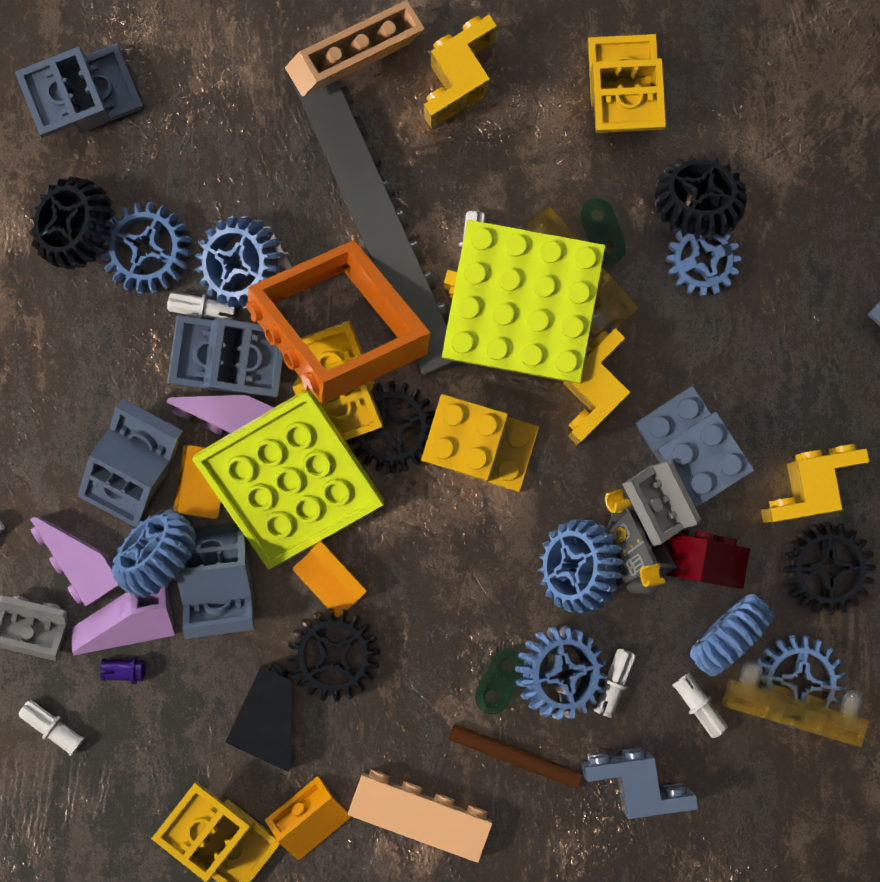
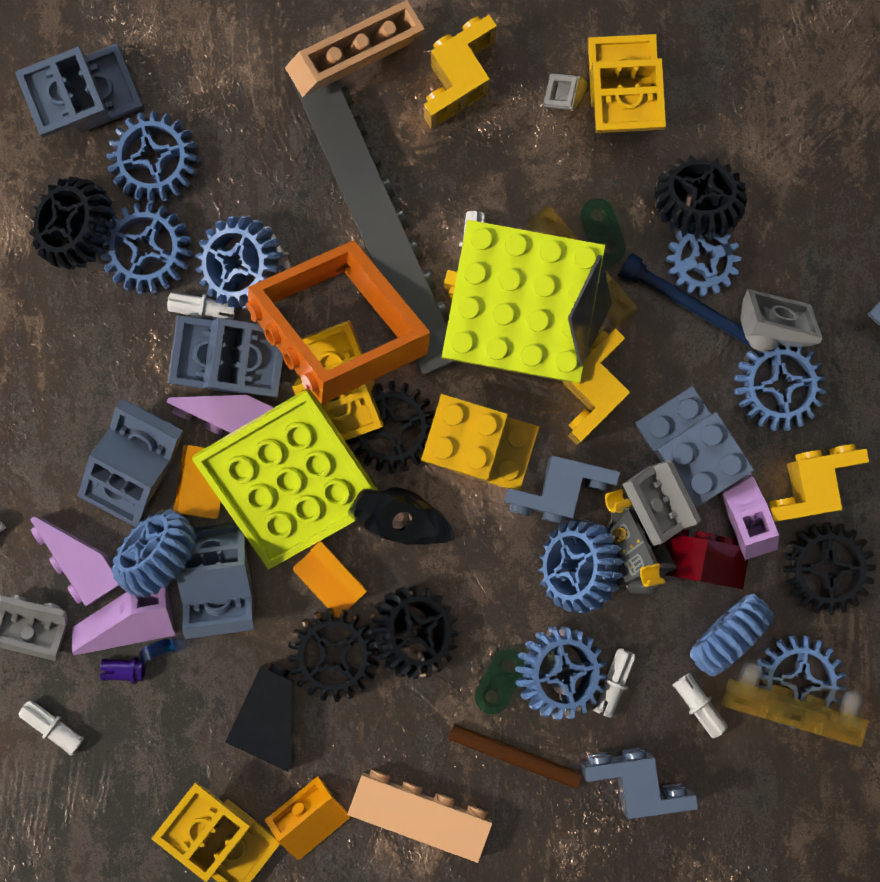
none -> medium blue gear [106,111,199,204]
none -> clear blue tile [139,639,176,664]
none -> black piece [348,487,454,545]
none -> black gear [367,585,459,680]
none -> sand blue bracket [503,456,620,524]
none -> light grey slope [543,74,589,110]
none -> dark grey window [568,255,612,366]
none -> dark blue piece [617,252,757,351]
none -> lavender slope [720,473,779,560]
none -> medium blue gear [734,345,827,431]
none -> light grey slope [740,288,823,352]

